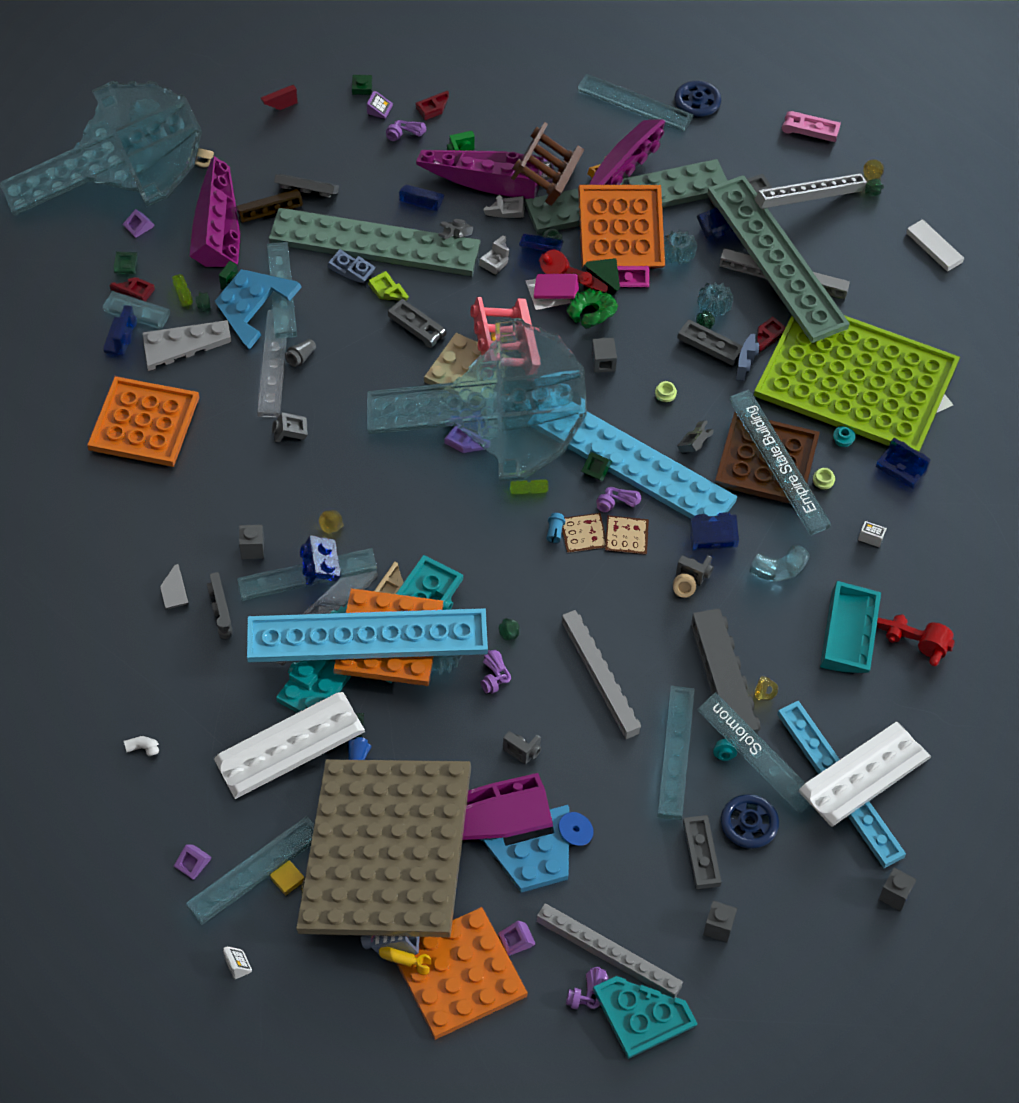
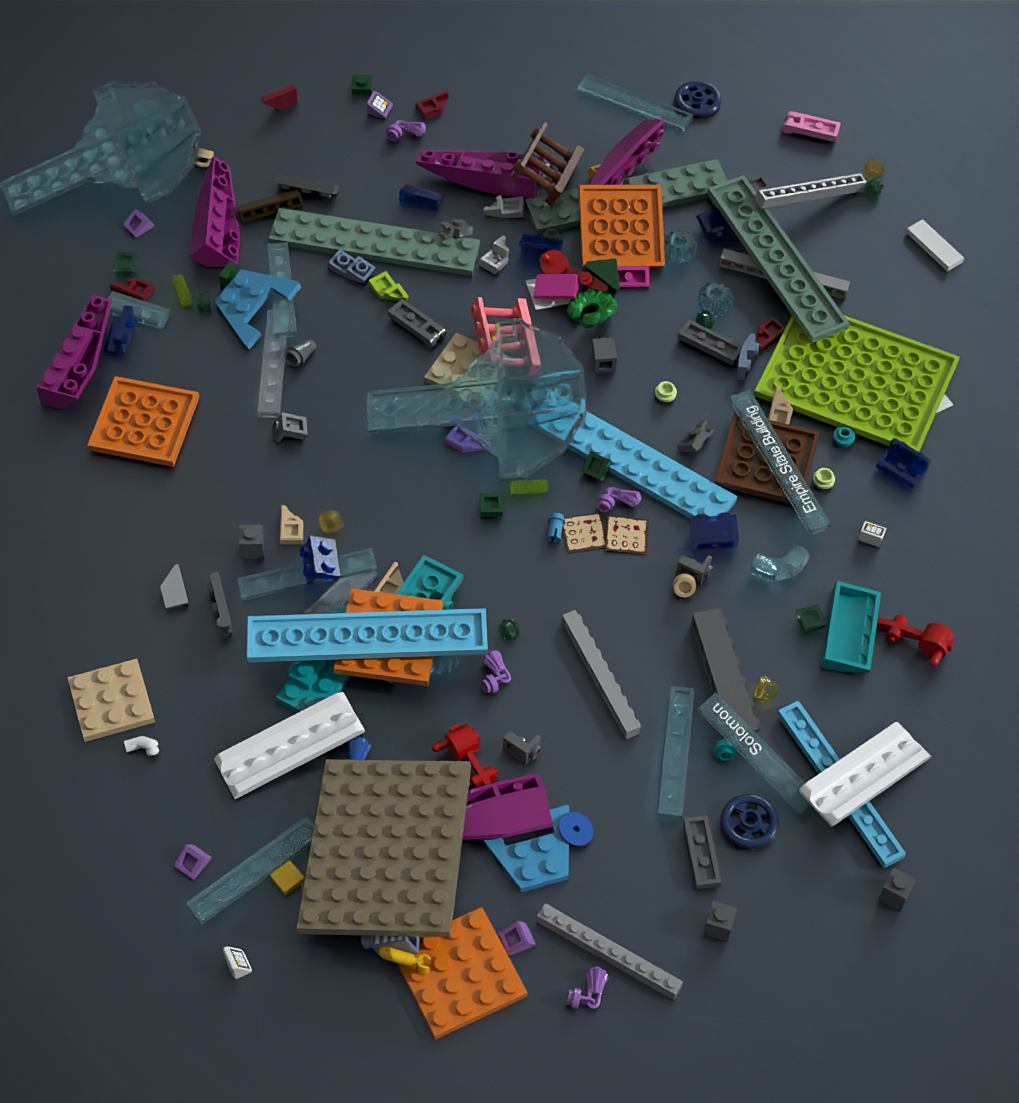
light grey wing [142,320,231,371] -> none
green bracket [447,130,475,151] -> none
teal plate [593,976,698,1059] -> none
none -> magenta wedge [36,295,113,409]
none -> tan plate [67,659,155,742]
none -> tan tile [280,505,304,544]
none -> red piece [432,724,499,789]
none -> dark green plate [480,493,503,517]
none -> tan tile [768,386,793,424]
none -> clear green plate [795,604,827,633]

